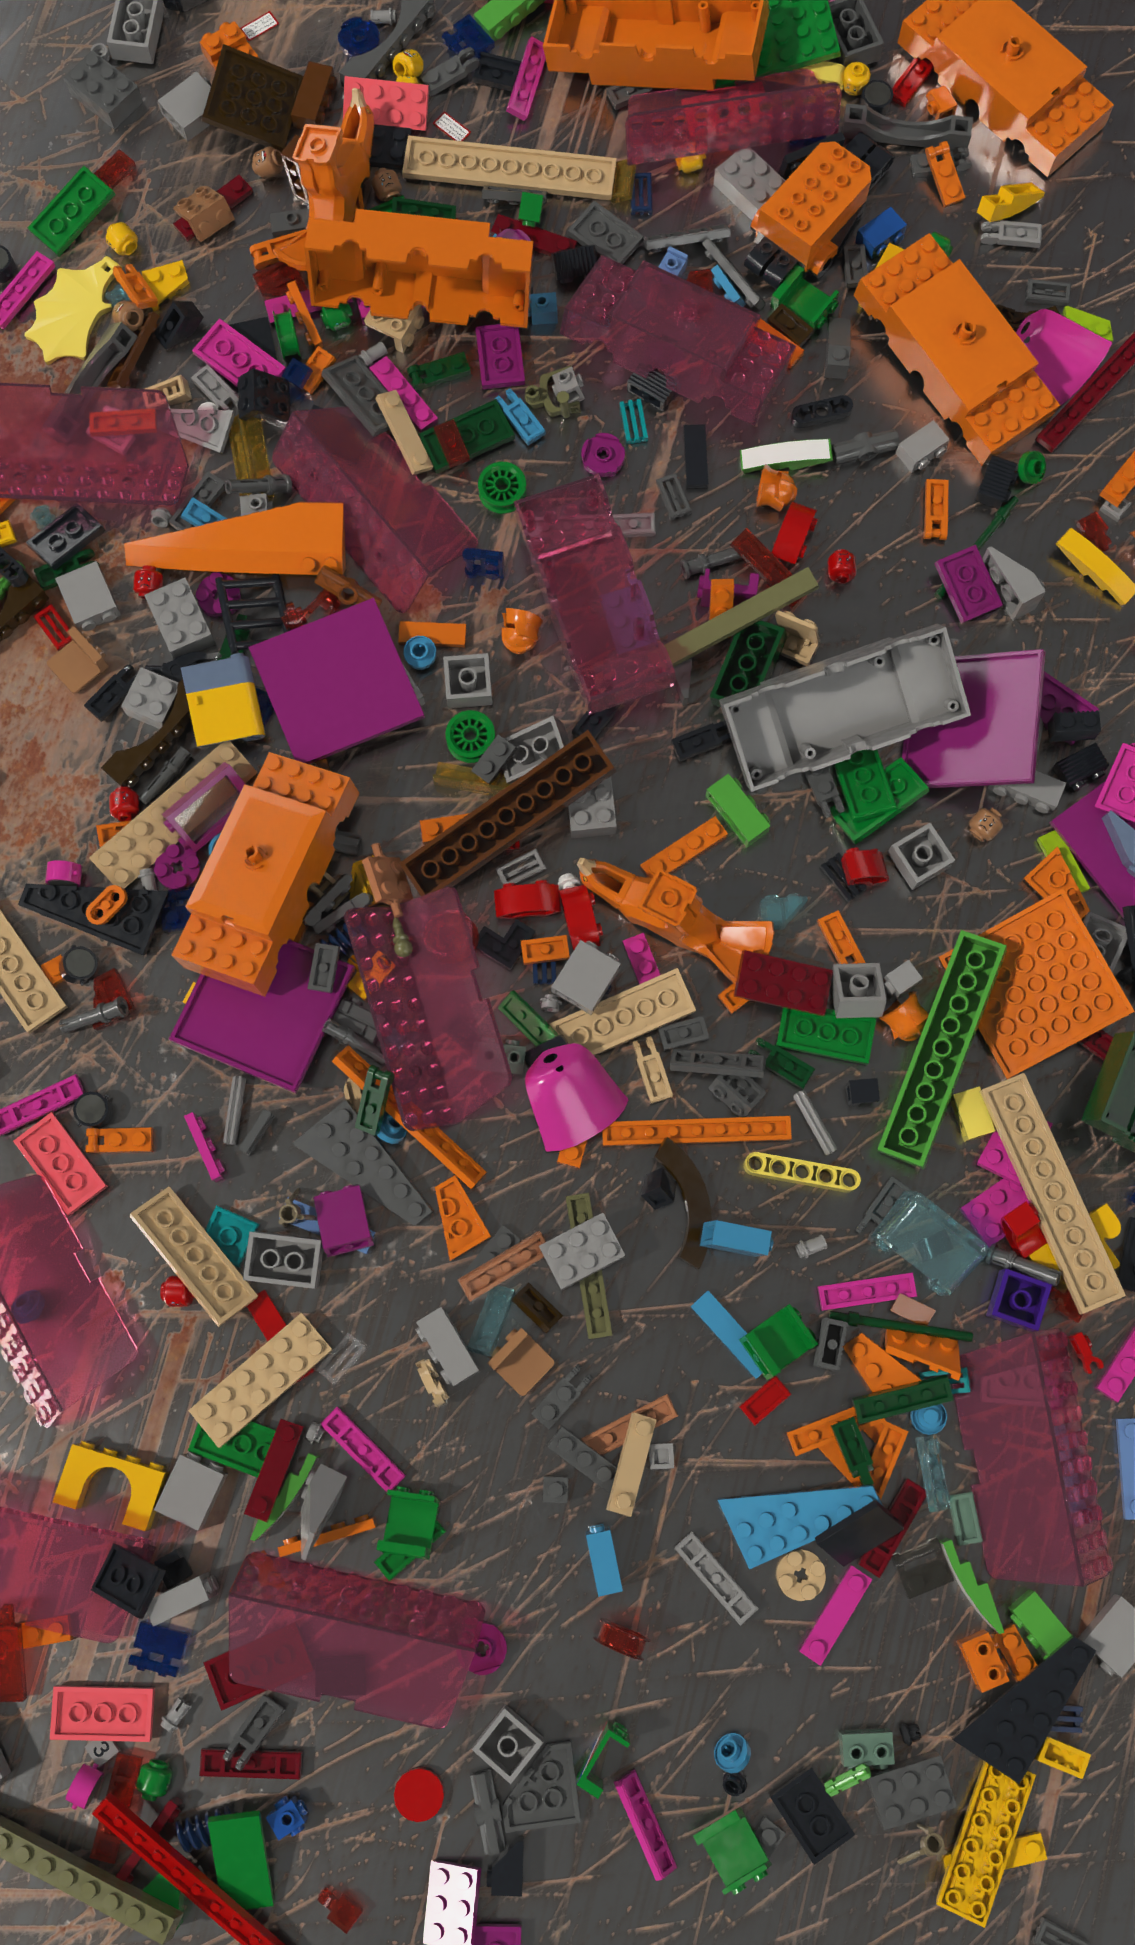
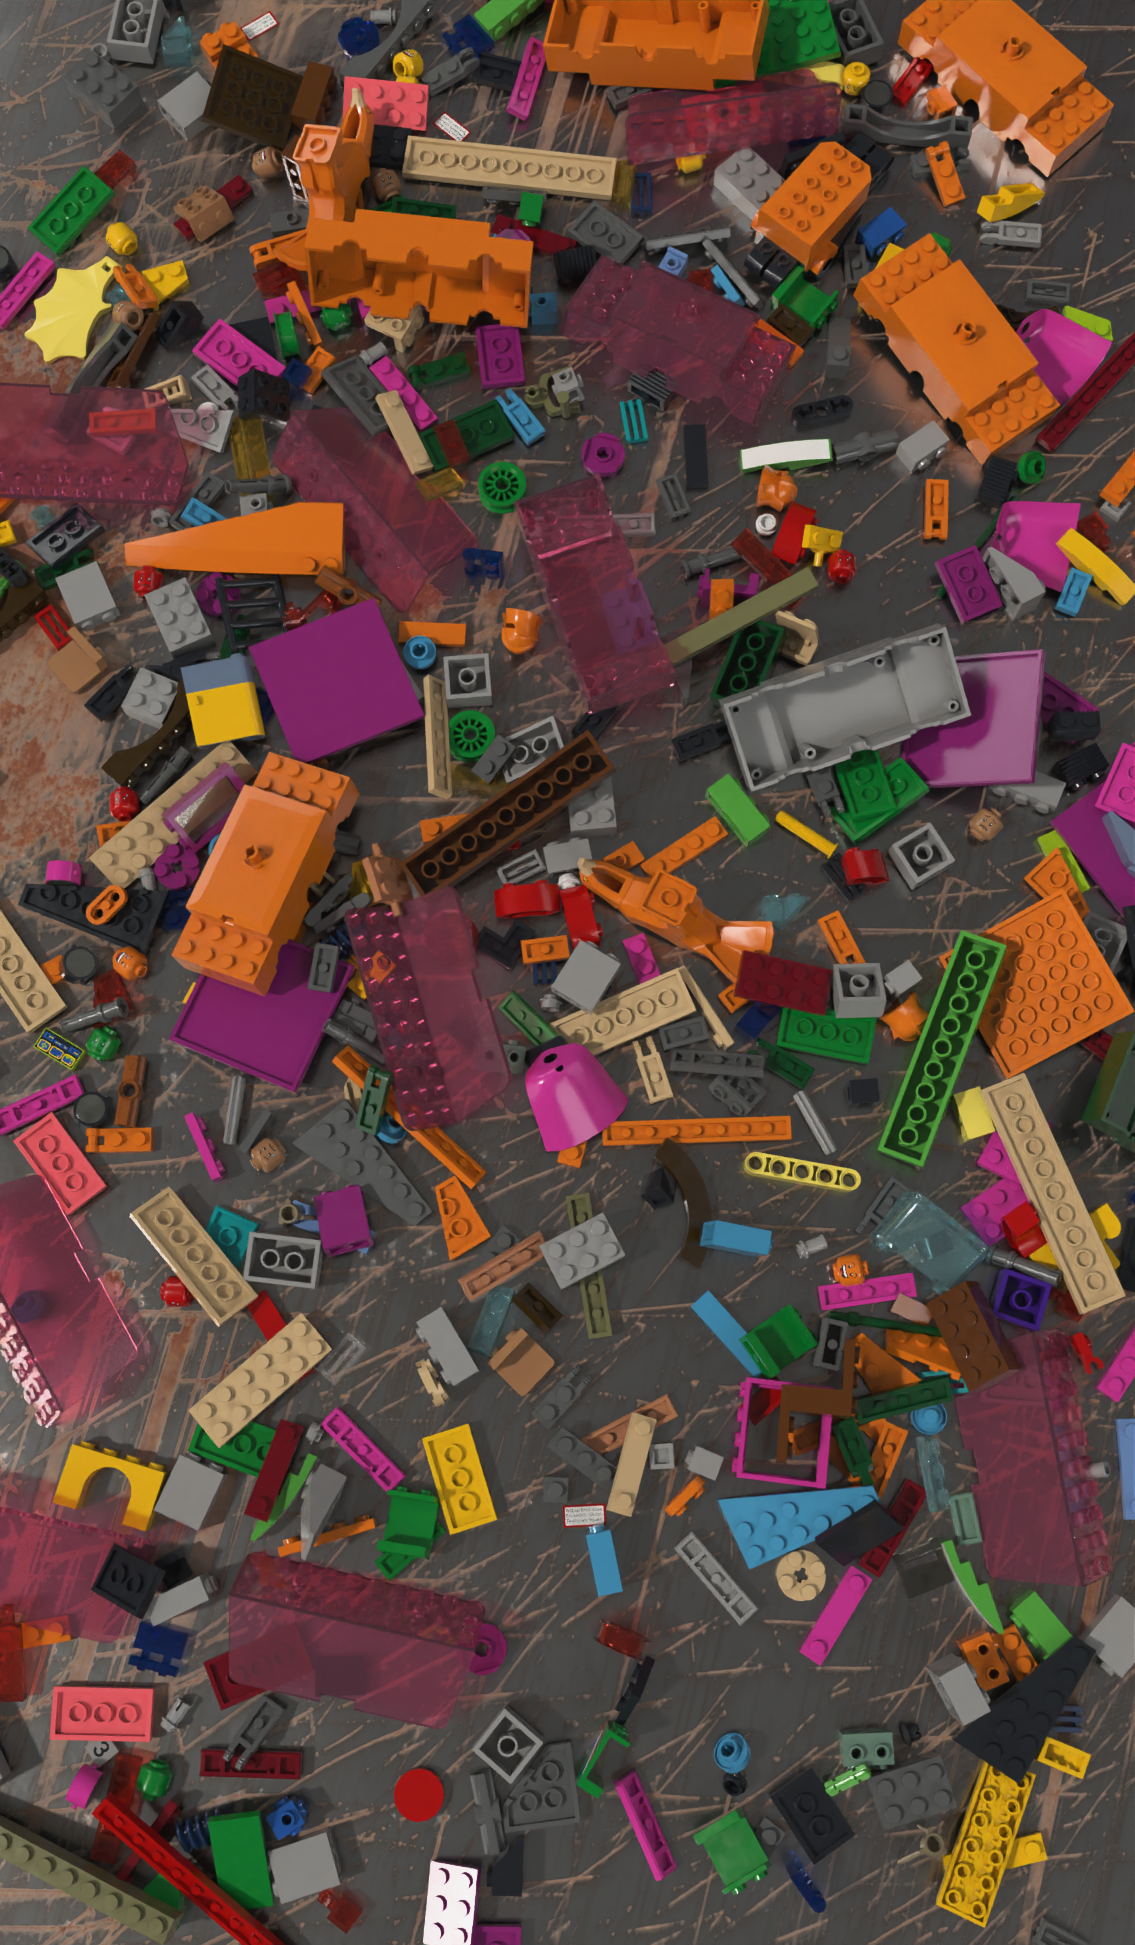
olive bar [393,918,413,958] -> none
none -> tile [33,1027,86,1071]
none -> green head [86,1025,121,1062]
none -> orange head [112,946,148,981]
none -> dark orange piece [114,1055,147,1128]
none -> clear light blue slope [161,16,194,69]
none -> medium nougat head [250,1138,286,1173]
none -> light grey brick [267,1827,343,1904]
none -> clear yellow tile [416,467,464,502]
none -> yellow plate [422,1423,497,1535]
none -> tan plate [423,674,452,800]
none -> light grey brick [543,837,592,879]
none -> white sticker [563,1503,606,1528]
none -> orange plate [599,841,645,872]
none -> black plate [614,1655,655,1726]
none -> orange plate [664,1475,706,1517]
none -> tan plate [678,965,734,1051]
none -> light grey brick [684,1445,724,1481]
none -> dark pink window [732,1377,834,1489]
none -> clear blue slope [734,1002,781,1044]
none -> white plate [756,514,778,536]
none -> yellow axle [775,810,839,859]
none -> reddish brown bracket [776,1339,860,1464]
none -> clear blue plate [785,1860,826,1913]
none -> yellow plate [802,525,843,567]
none -> orange head [833,1253,870,1287]
none -> light grey brick [925,1653,991,1726]
none -> reddish brown brick [926,1280,1022,1392]
none -> dark pink piece [993,501,1081,592]
none -> dark azure plate [1054,567,1093,617]
none -> light grey pin [1076,1461,1111,1482]

